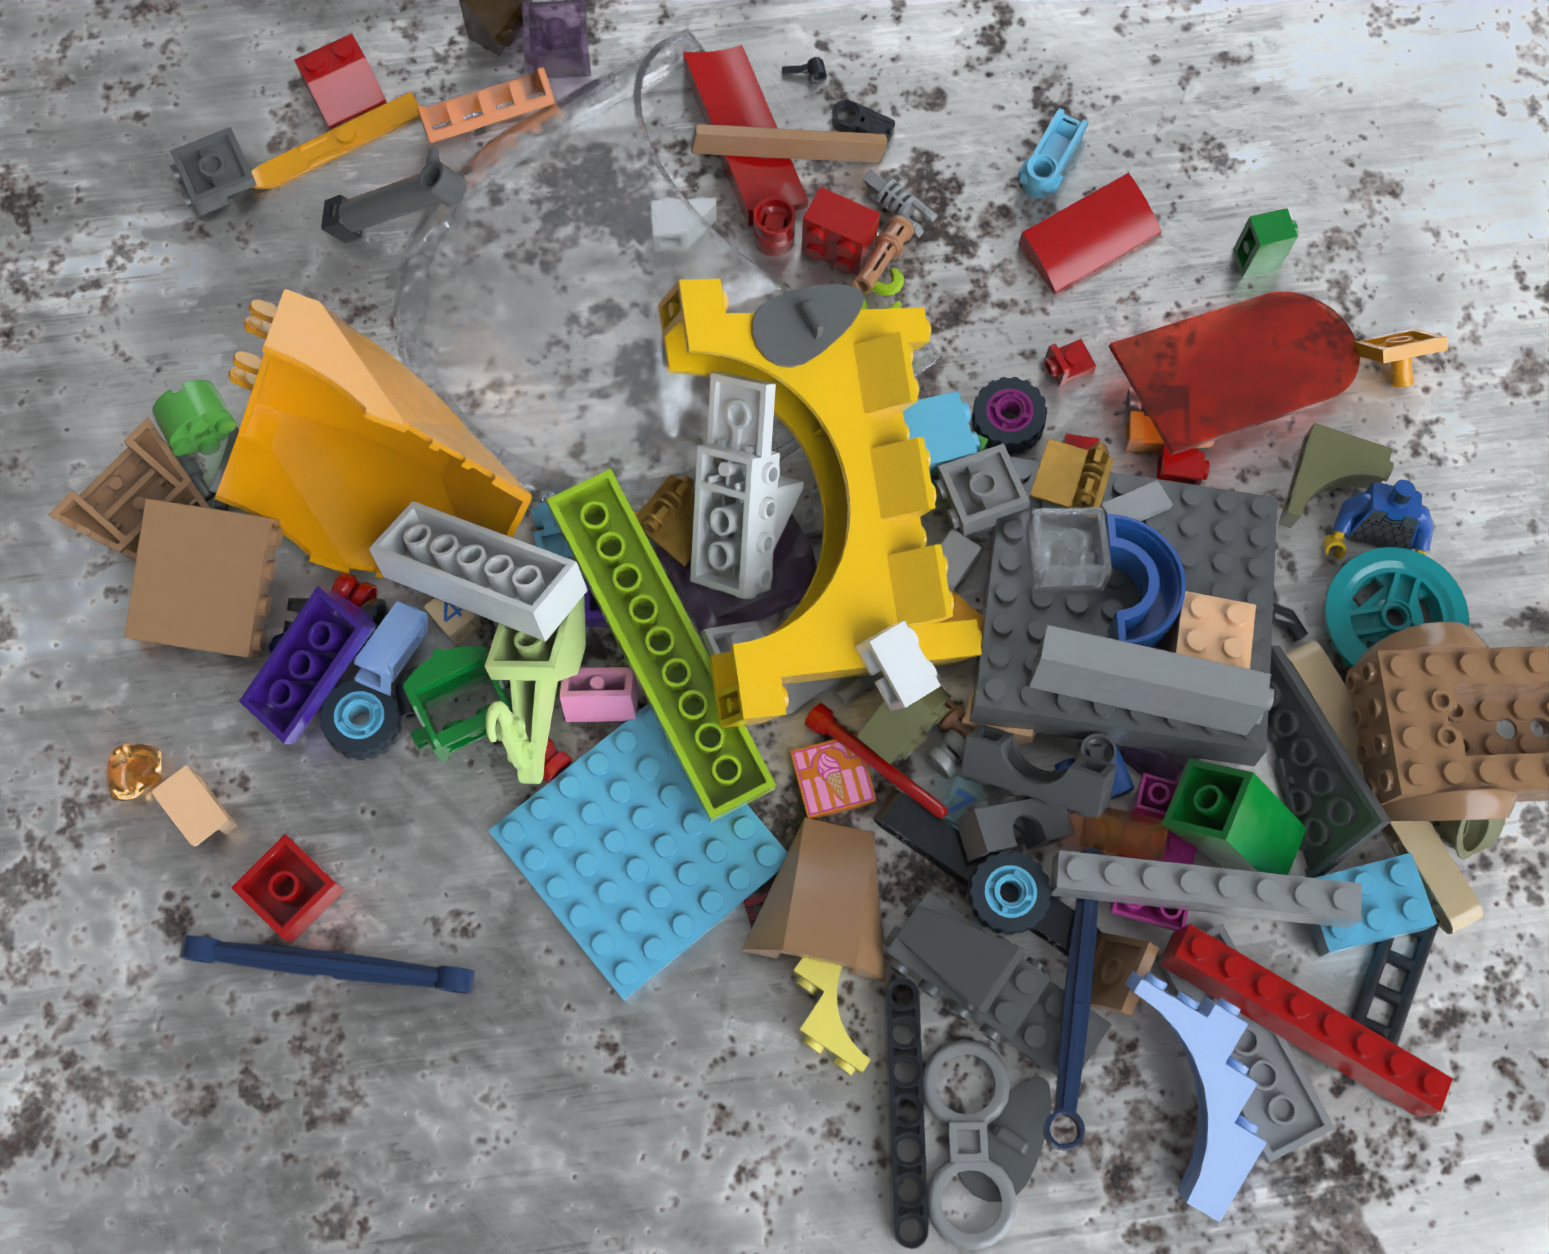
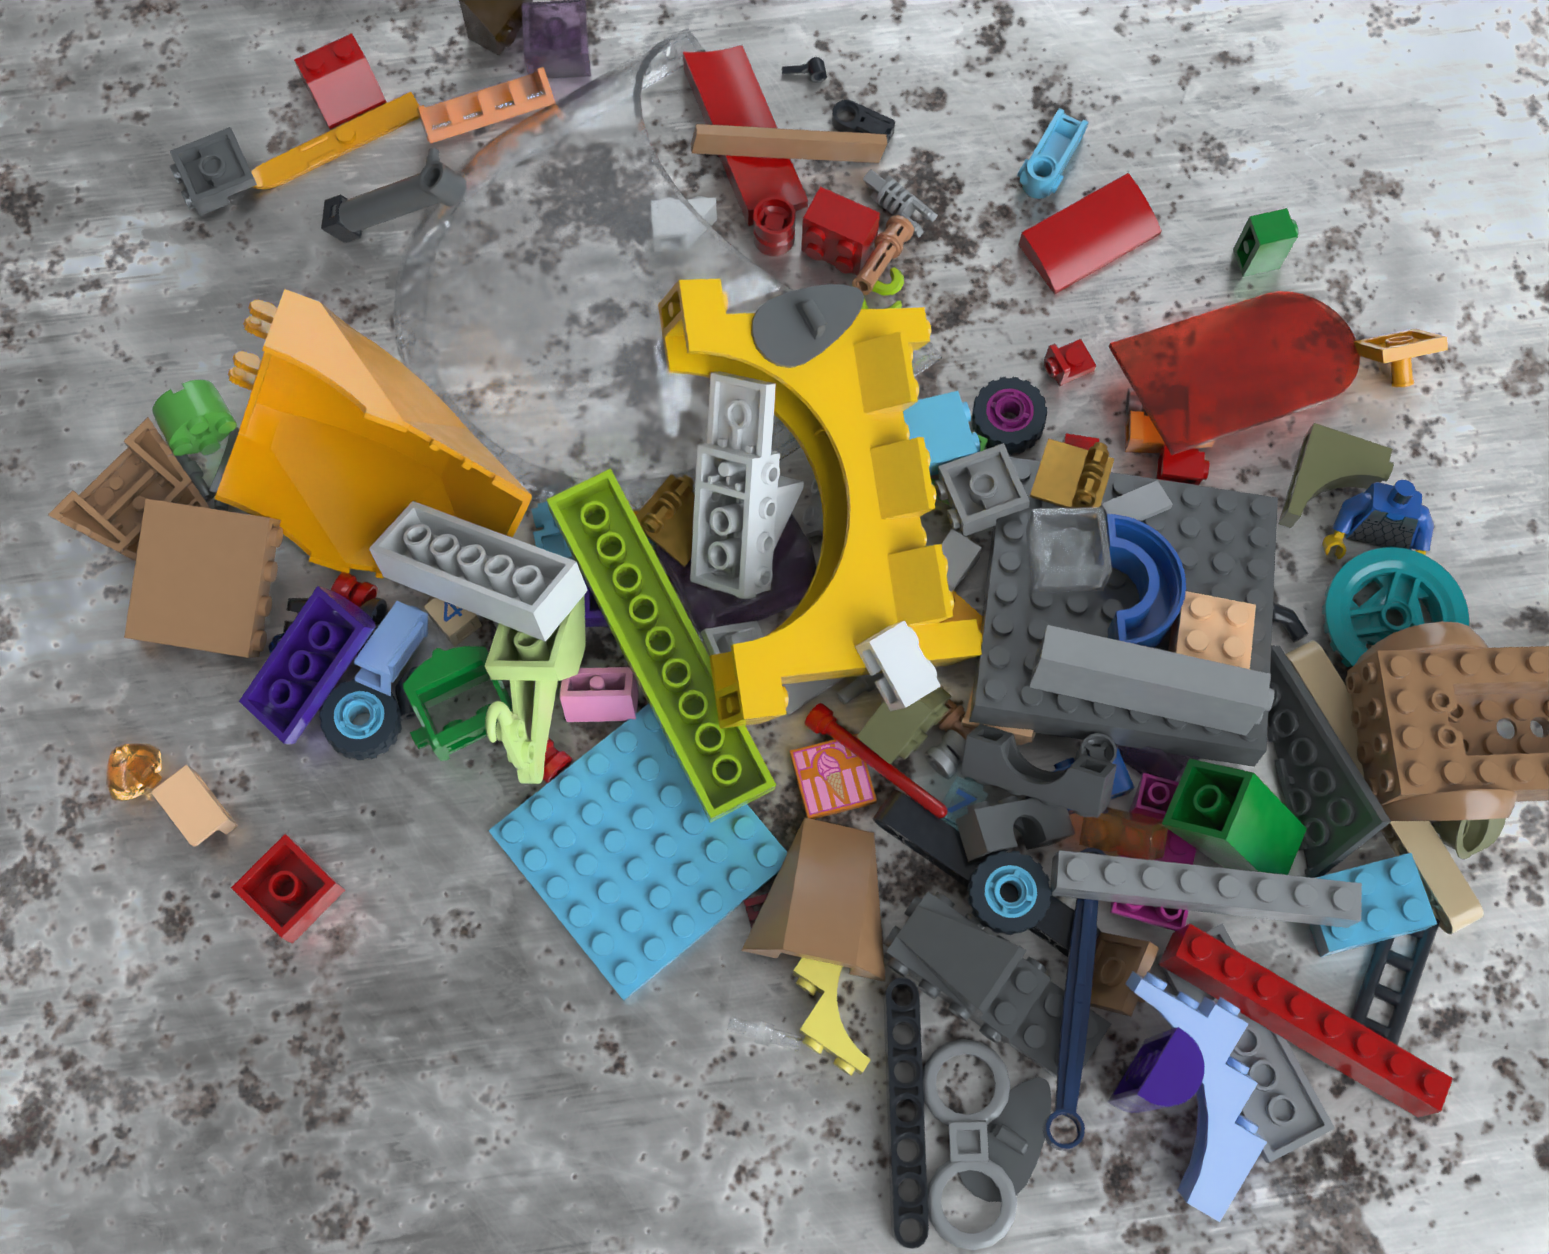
dark blue piece [179,935,475,994] -> none
none -> dark purple brick [1108,1027,1205,1113]

